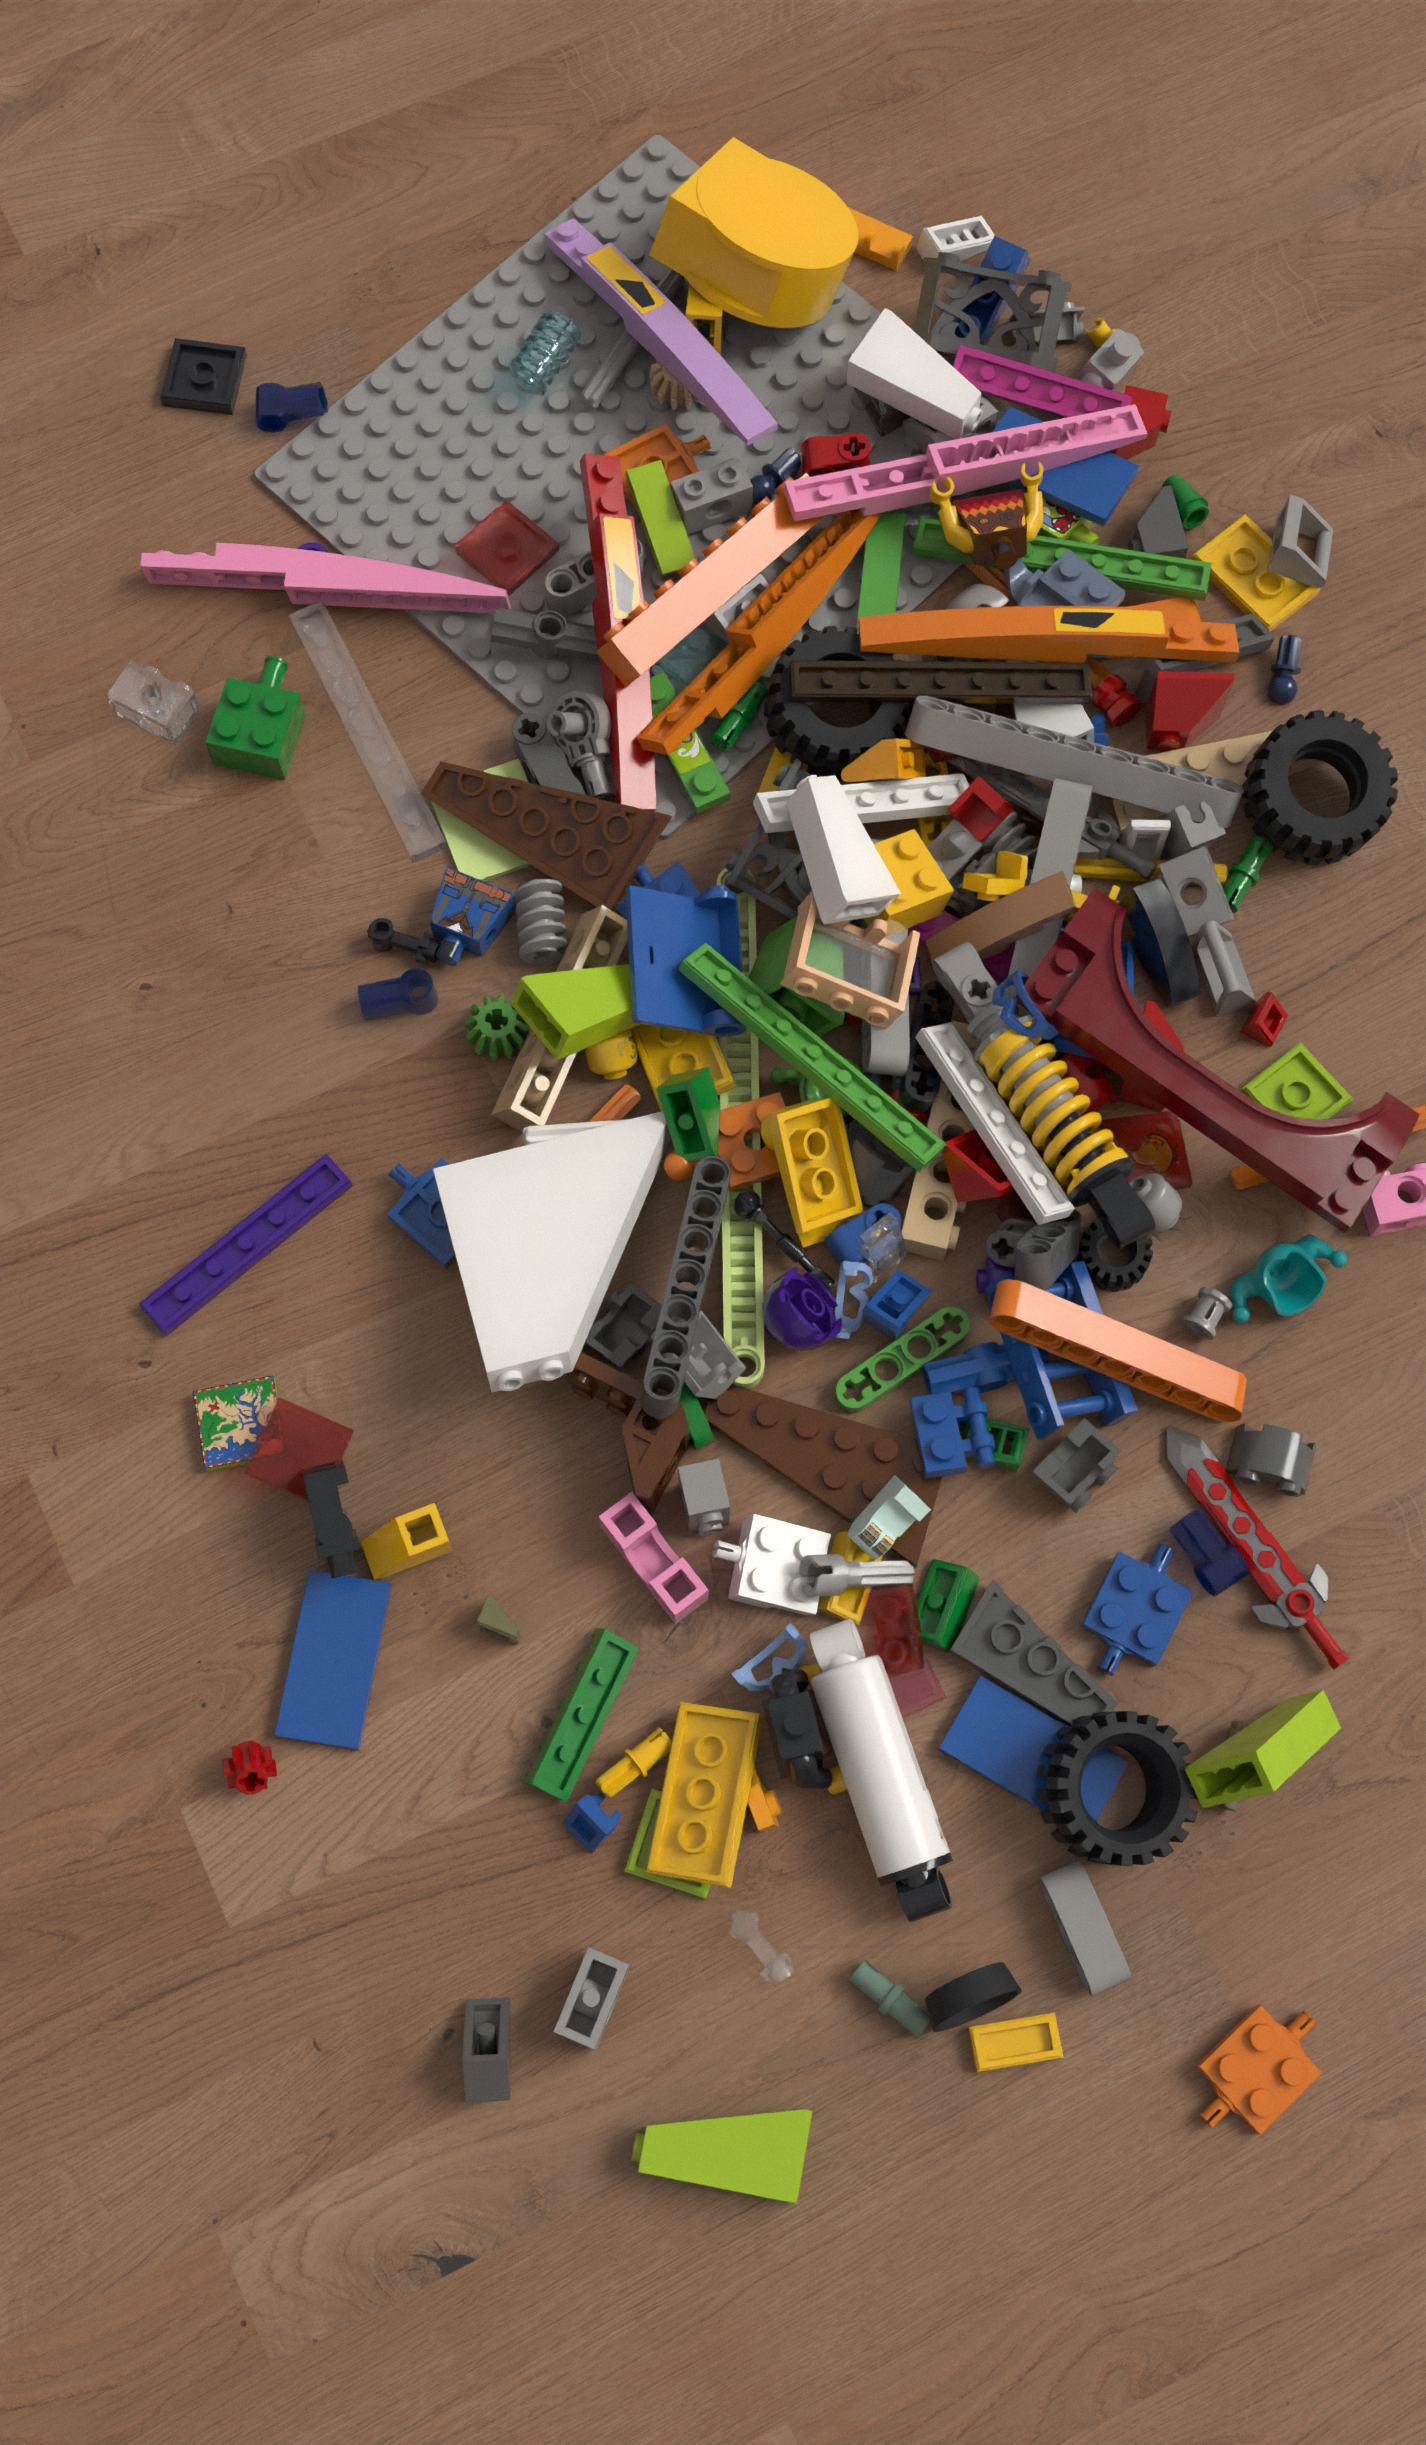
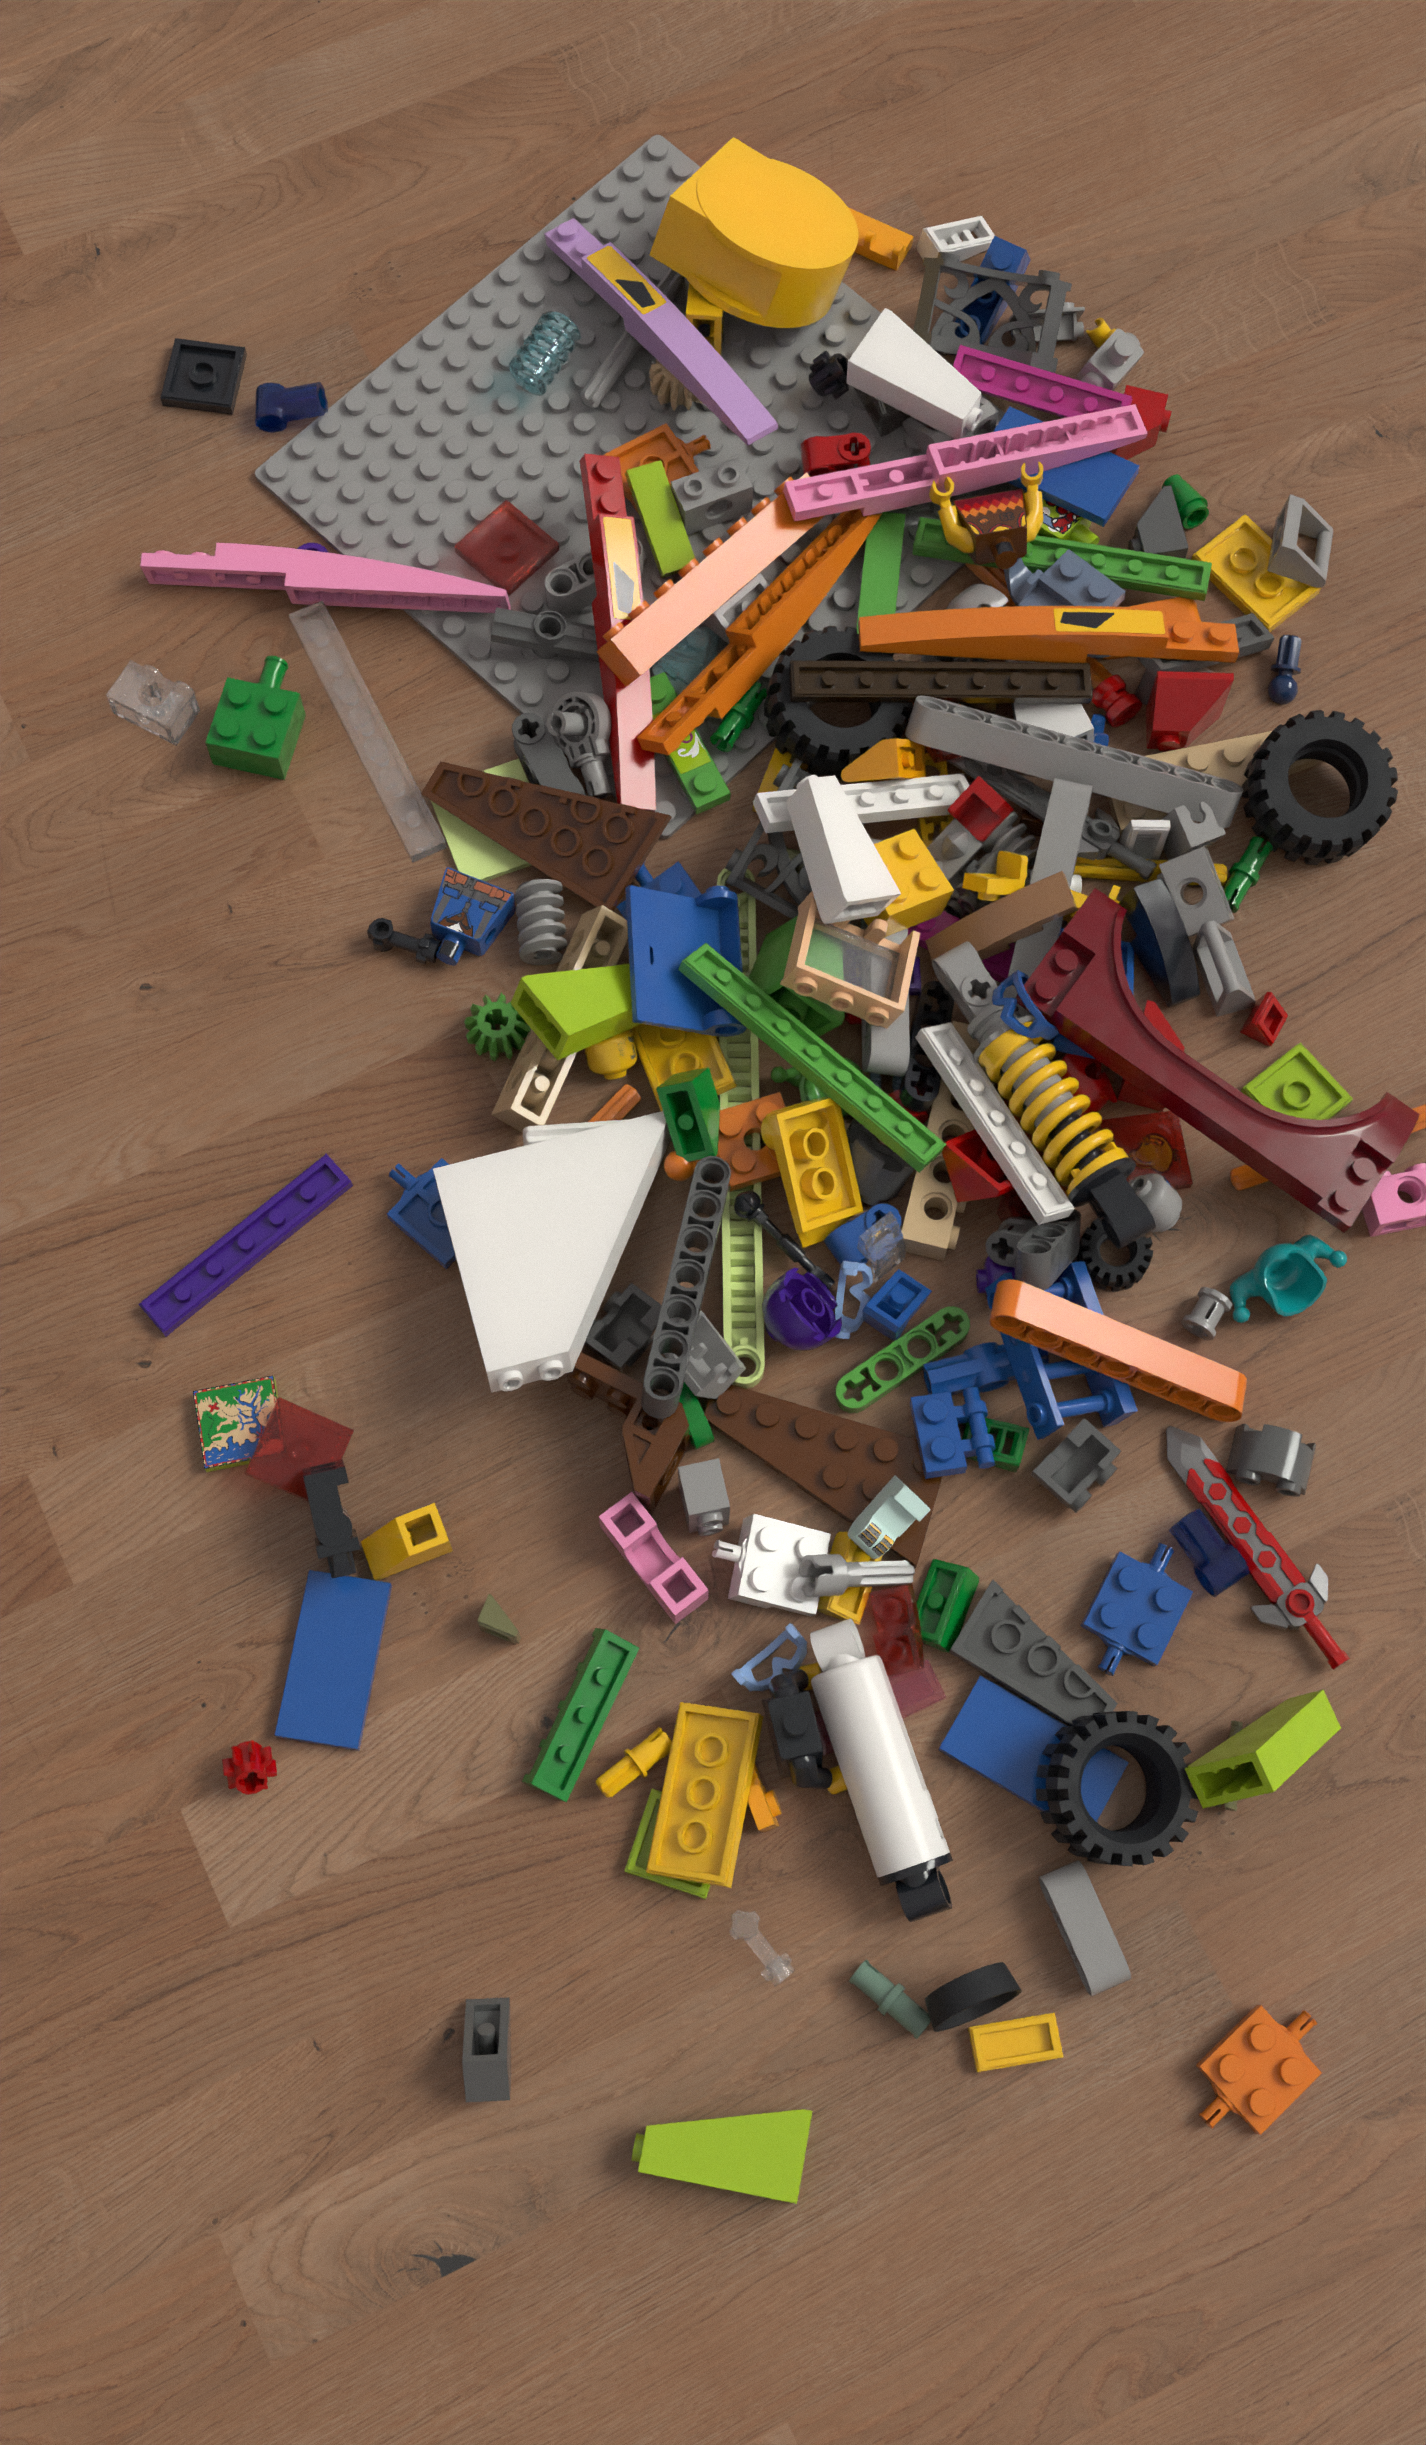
clear blue piece [358,968,438,1021] -> none
light grey brick [553,1947,630,2051] -> none
blue tile [562,1793,621,1854] -> none
dark blue axle [750,448,802,504] -> none
none -> black gear [809,350,849,400]

